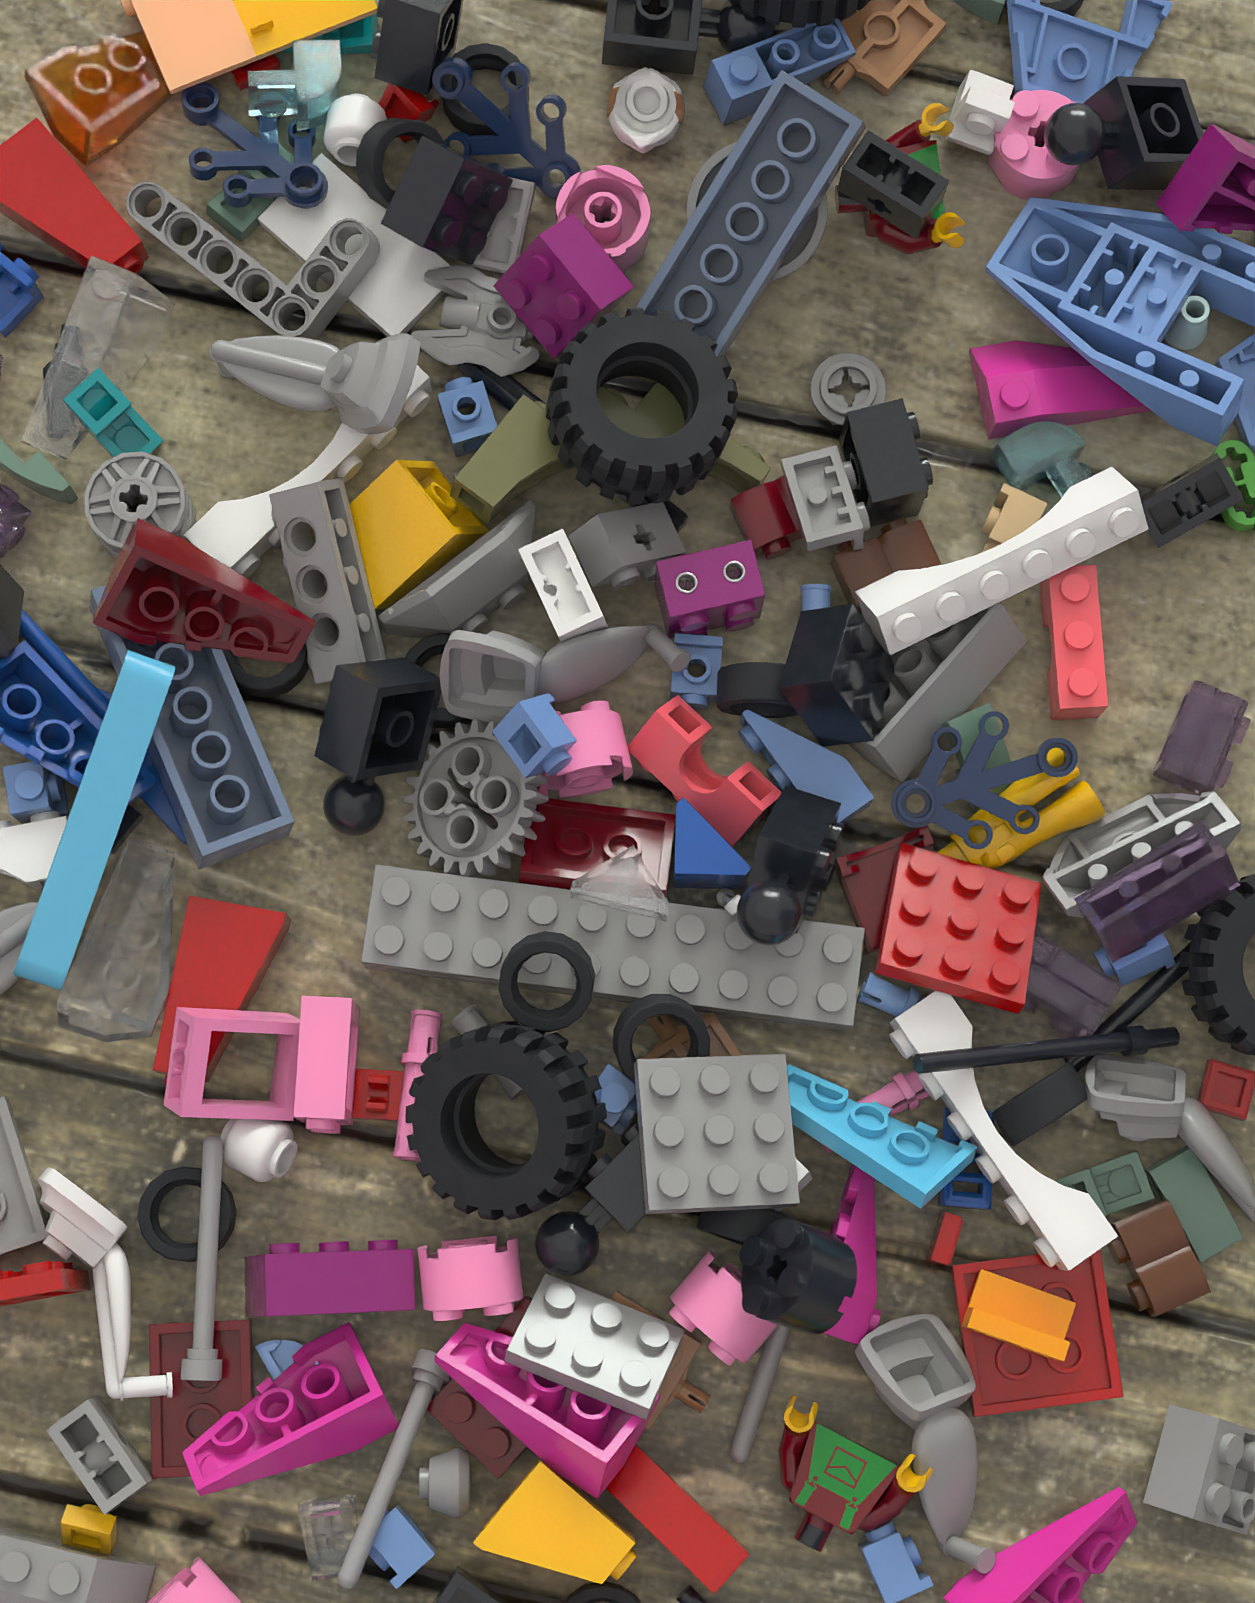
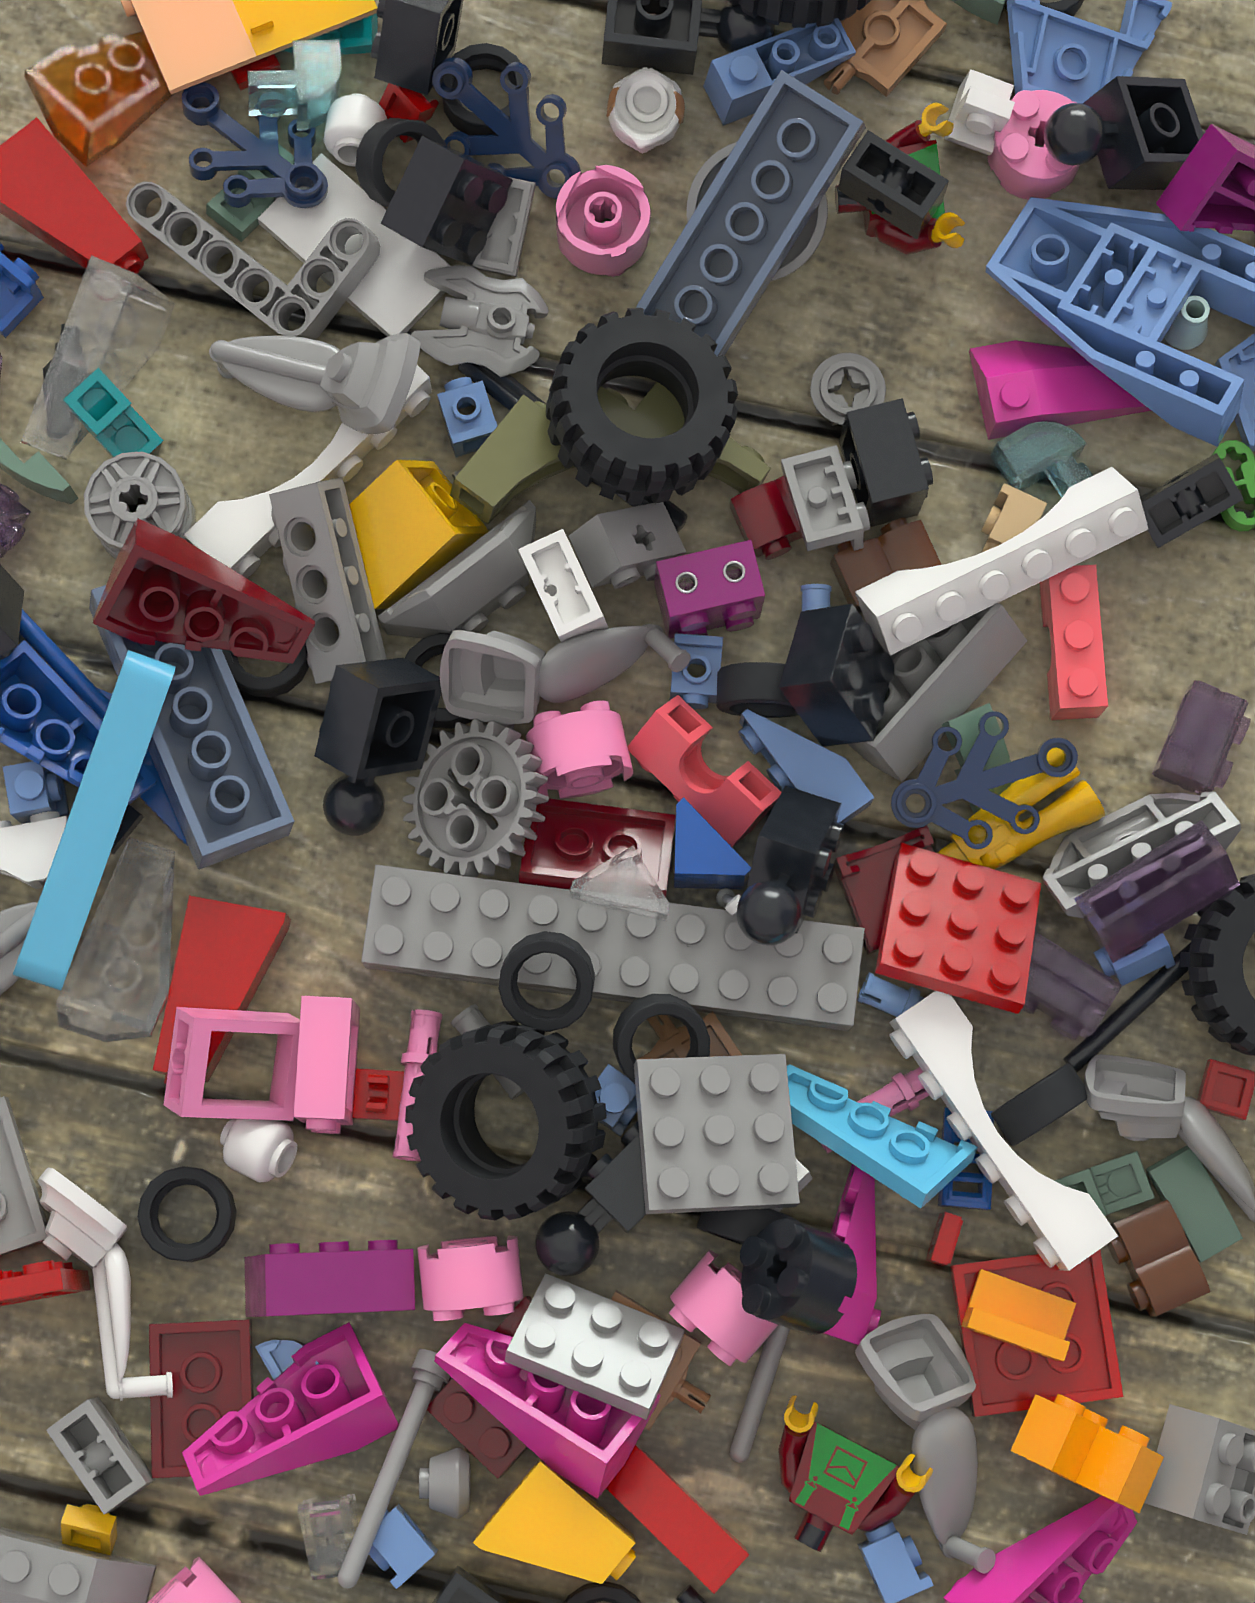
light grey piece [181,1135,223,1381] -> none
medium blue brick [492,693,577,778] -> none
magenta brick [493,213,634,359] -> none
black bar [913,1025,1180,1074] -> none
none -> light orange brick [1011,1394,1164,1513]

